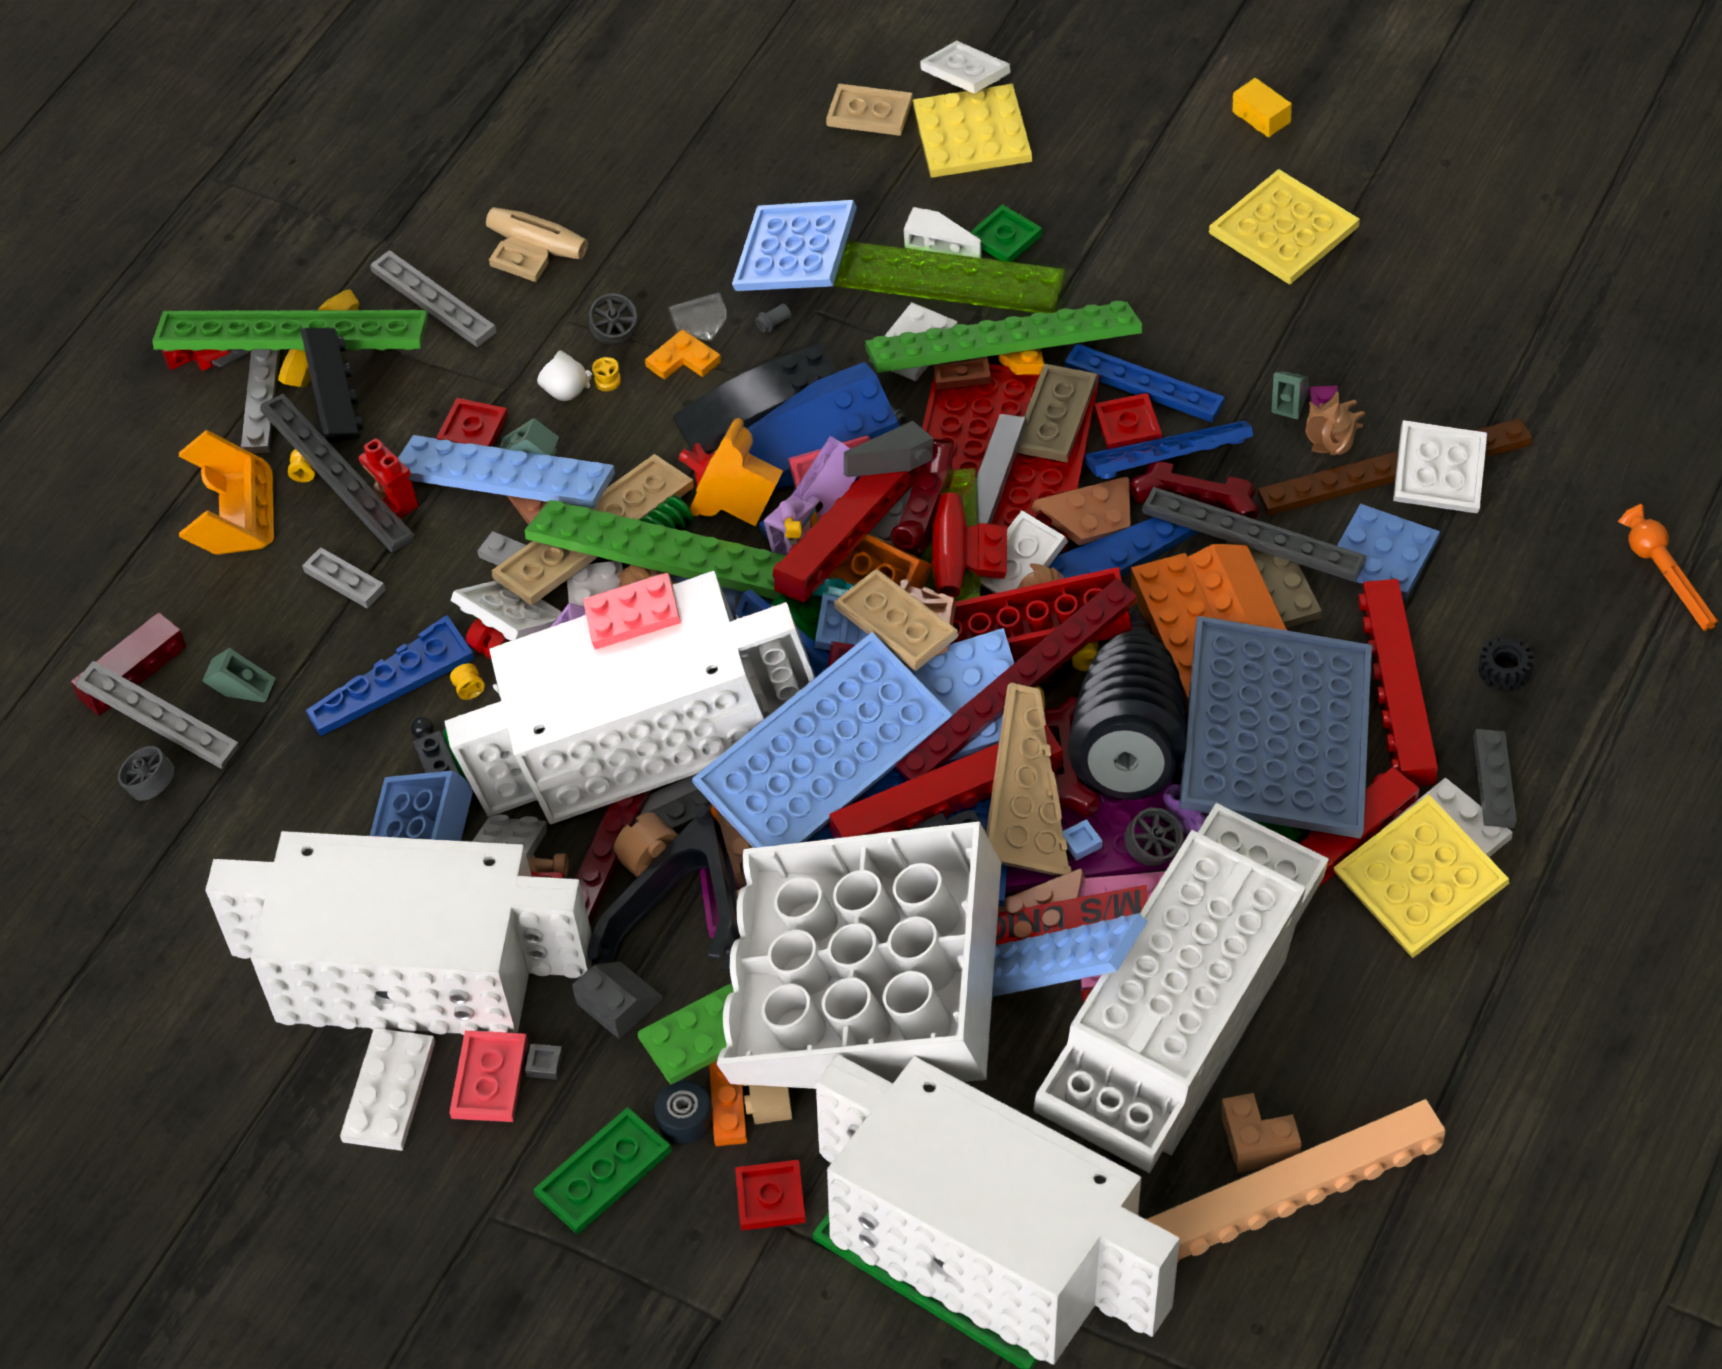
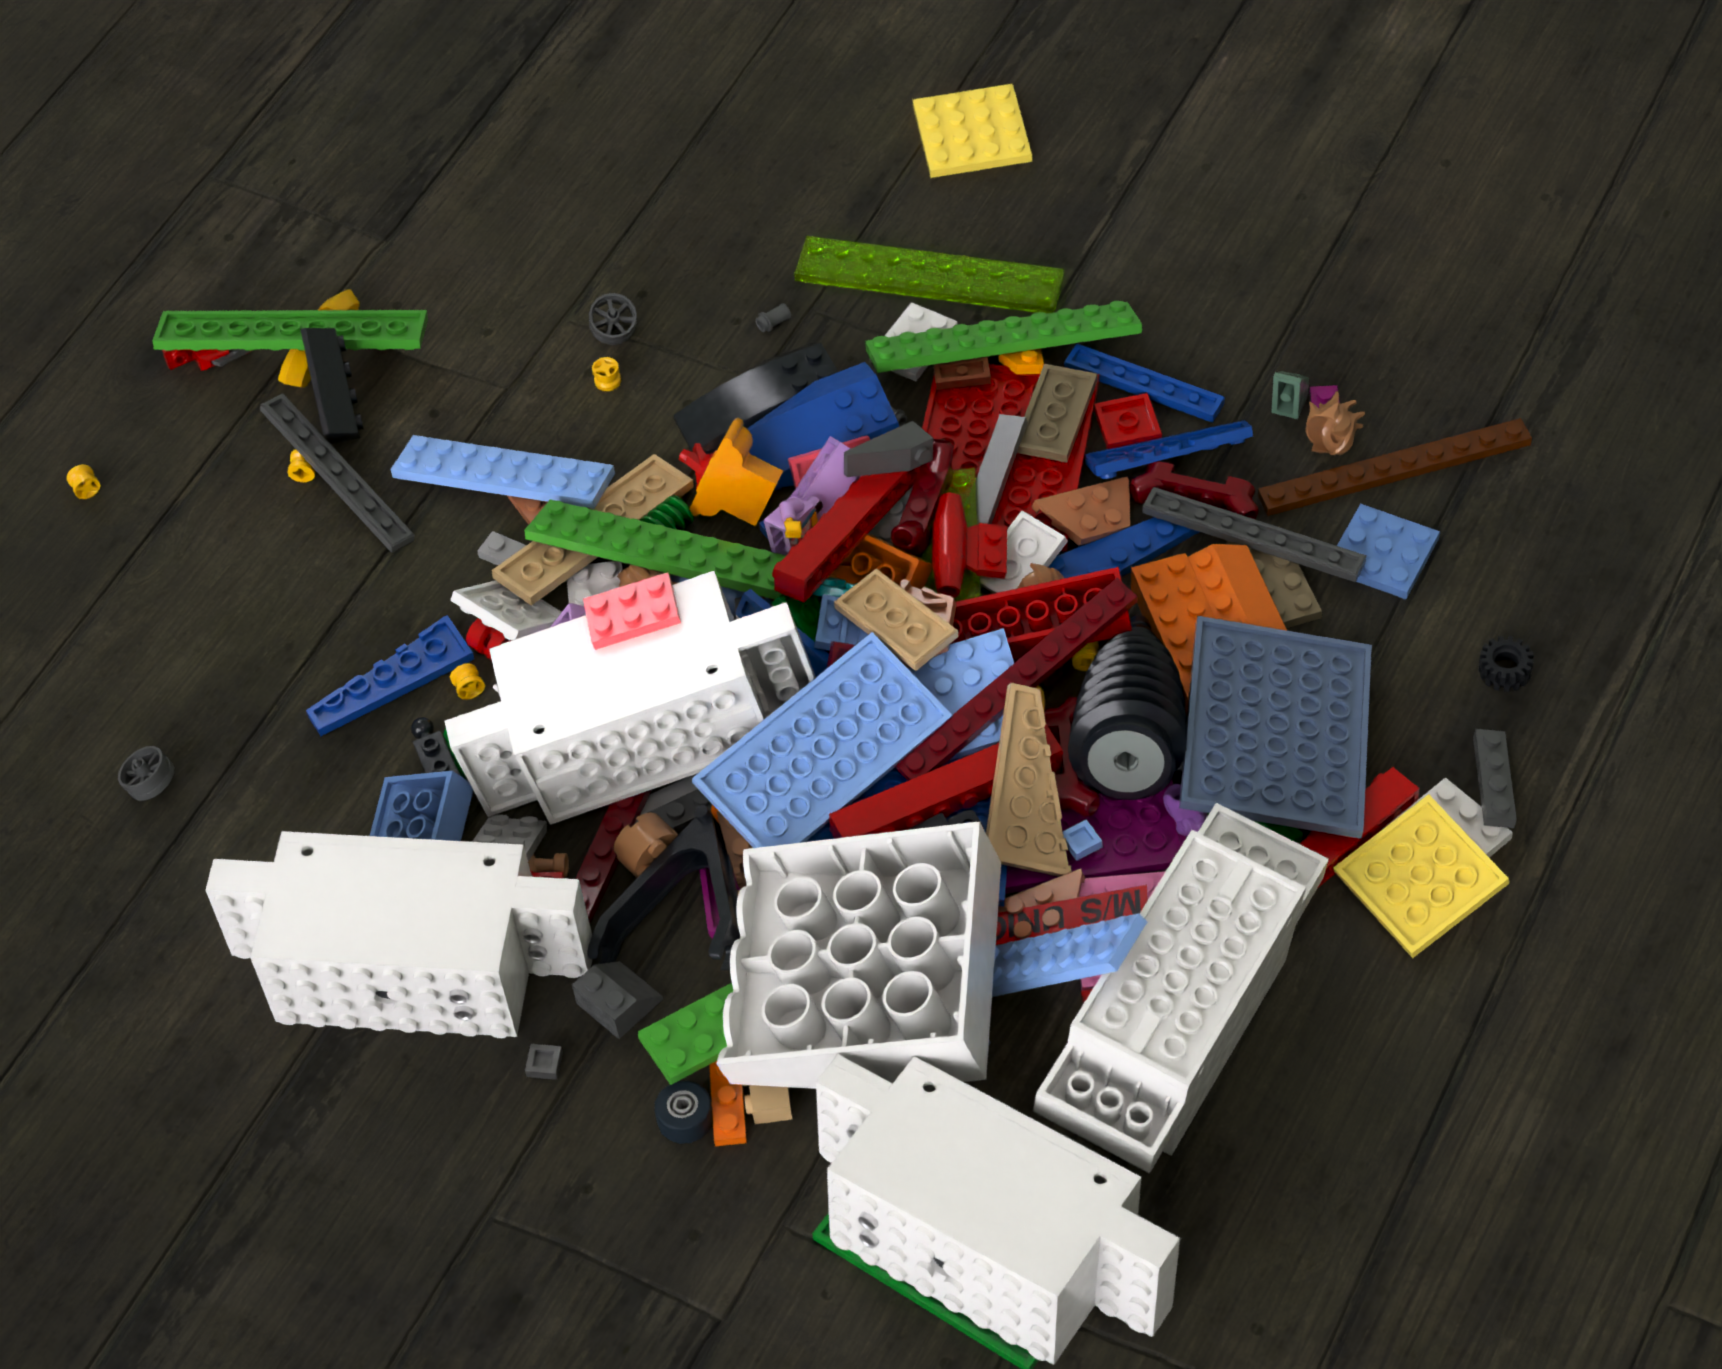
brick [71,612,187,716] -> none
light grey plate [76,661,239,769] -> none
light orange windscreen [179,430,274,555] -> none
sand green slope [202,648,276,702] -> none
light grey plate [241,349,280,454] -> none
light grey plate [302,547,386,609] -> none
white plate [340,1028,435,1151] -> none
red hips [358,438,419,519] -> none
light grey plate [370,250,497,347] -> none
red plate [436,398,508,447] -> none
coral plate [449,1031,528,1122] -> none
tan plate [486,207,588,282] -> none
sand green slope [499,418,559,456] -> none
green plate [533,1107,672,1235] -> none
white helmet [537,350,592,401] -> none
light orange plate [645,329,721,380] -> none
clear slope [669,292,728,341] -> none
light blue plate [732,200,857,291] -> none
red plate [735,1160,806,1231] -> none
tan plate [826,84,913,136] -> none
white slope [904,207,982,262] -> none
white plate [920,41,1010,94] -> none
green plate [970,204,1042,265] -> none
dark grey wheel [1124,808,1183,866] -> none
light nougat brick [1146,1099,1445,1263] -> none
light yellow plate [1209,169,1360,285] -> none
medium nougat brick [1221,1093,1301,1173] -> none
yellow brick [1233,78,1292,138] -> none
red brick [1358,579,1438,786] -> none
white plate [1393,420,1487,513] -> none
orange piece [1618,504,1718,631] -> none
none -> yellow wheel [66,464,101,499]

